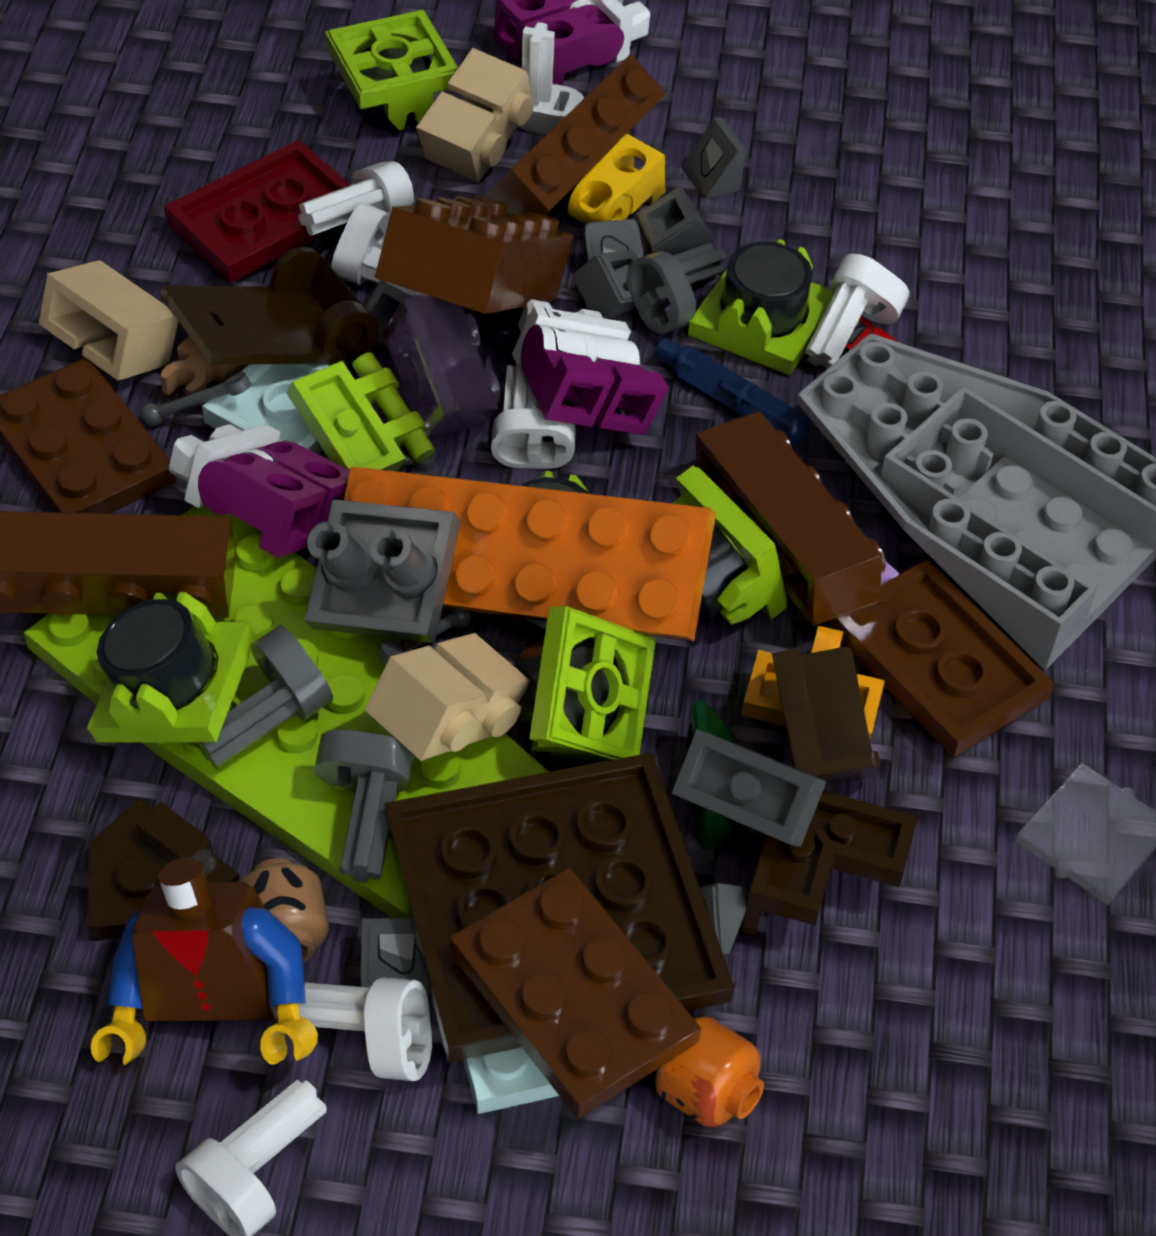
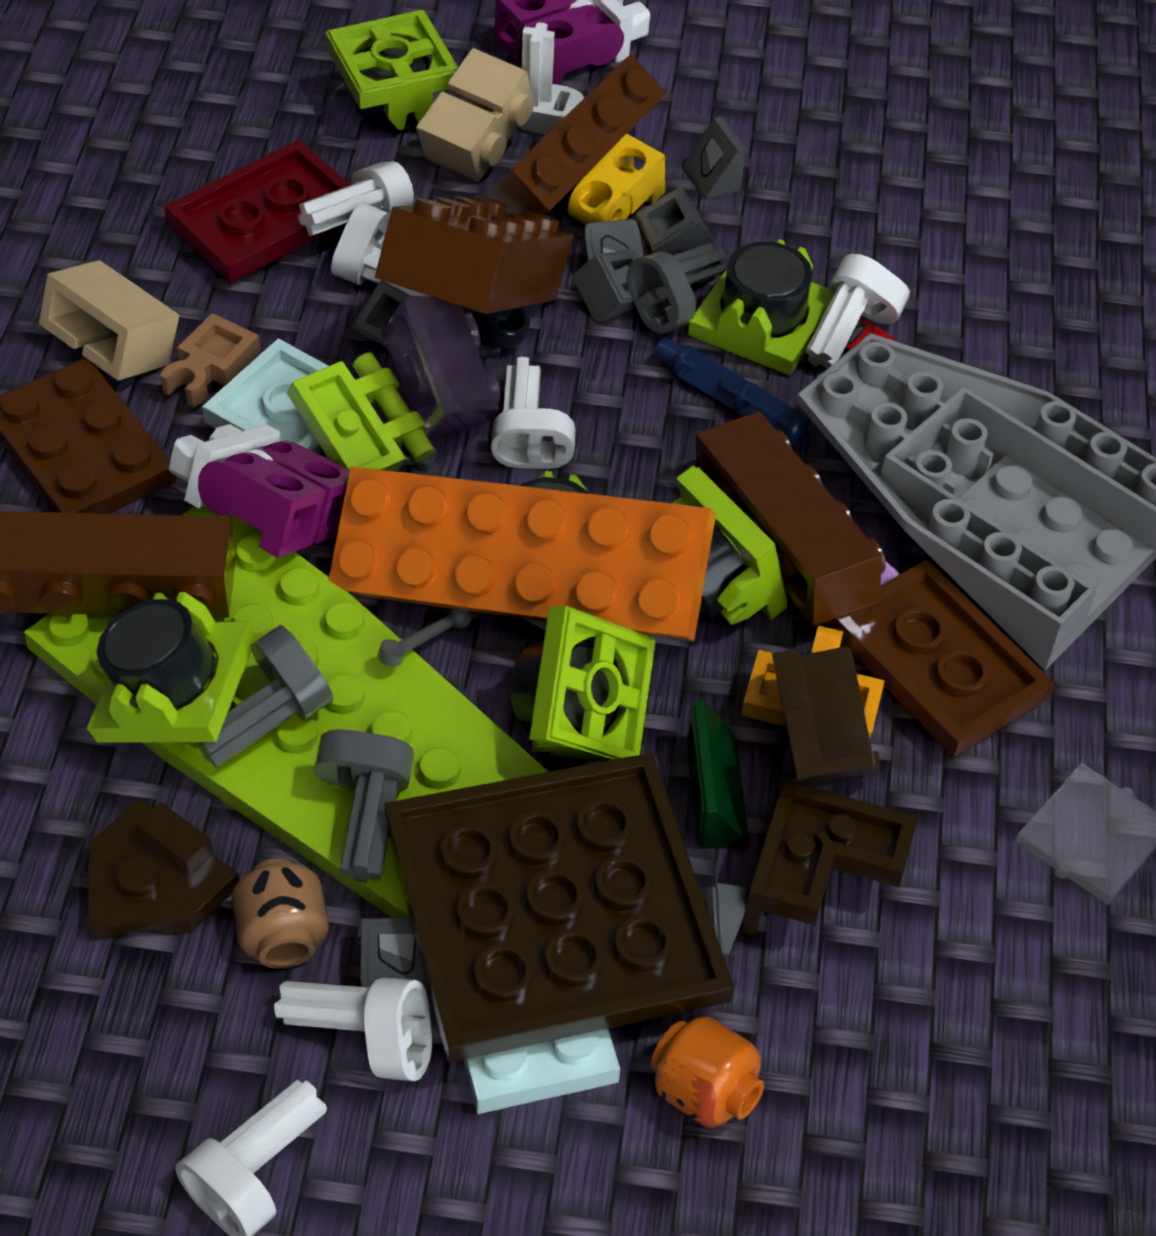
torso [90,858,318,1065] -> none
dark grey hinge [140,372,251,427] -> none
dark brown door [161,247,379,365] -> none
dark grey plate [305,499,461,643] -> none
tan piece [365,633,531,761] -> none
reddish brown plate [449,867,702,1120] -> none
magenta hips [512,299,669,435] -> none
dark grey plate [672,729,827,847] -> none

